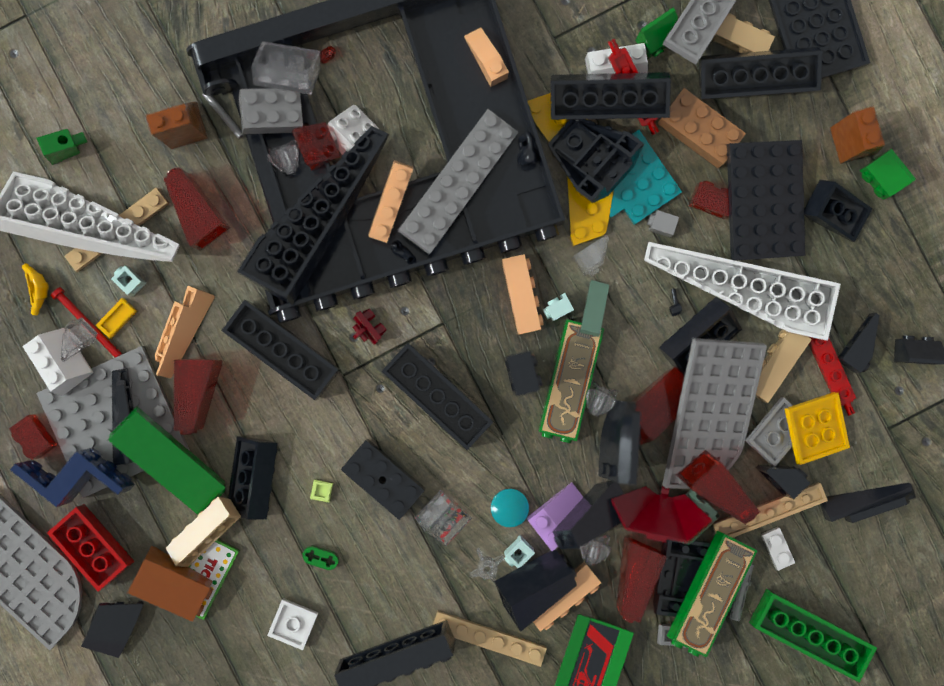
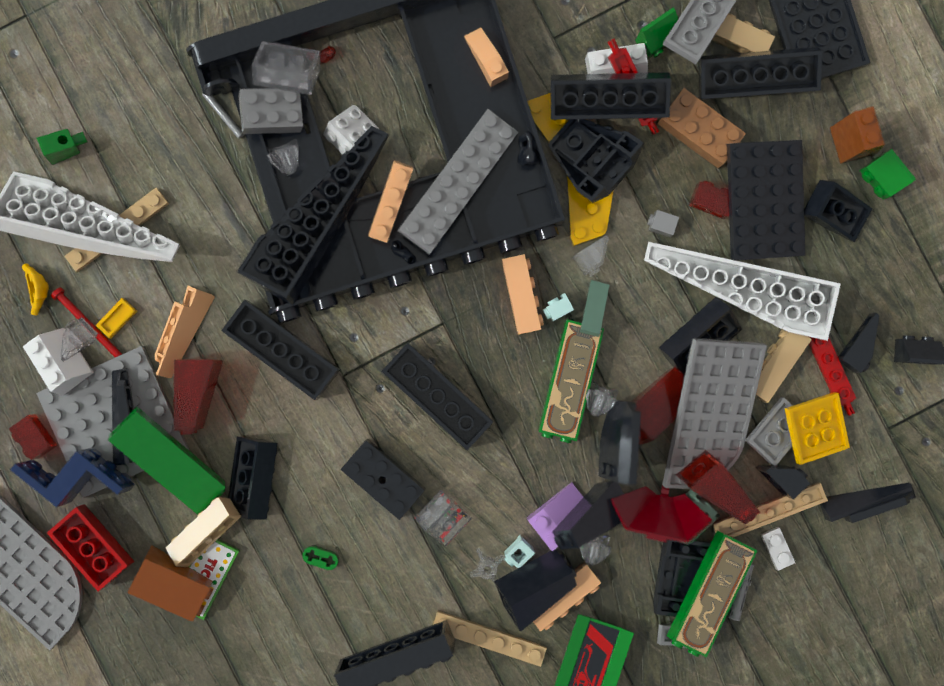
black slope [81,601,144,658] -> none
light aqua brick [111,265,146,296] -> none
dark orange slope [146,101,208,149] -> none
clear red slope [164,167,230,251] -> none
white plate [267,598,318,650] -> none
clear red bracket [292,122,340,171] -> none
yellowish green tile [310,479,333,502] -> none
dark red hips [352,309,387,345] -> none
teal dish [491,489,529,527] -> none
black brick [504,351,543,396] -> none
teal wing [609,130,682,225] -> none
clear red slope [616,536,667,623] -> none
black hand [669,288,682,316] -> none
green brick [749,588,877,683] -> none

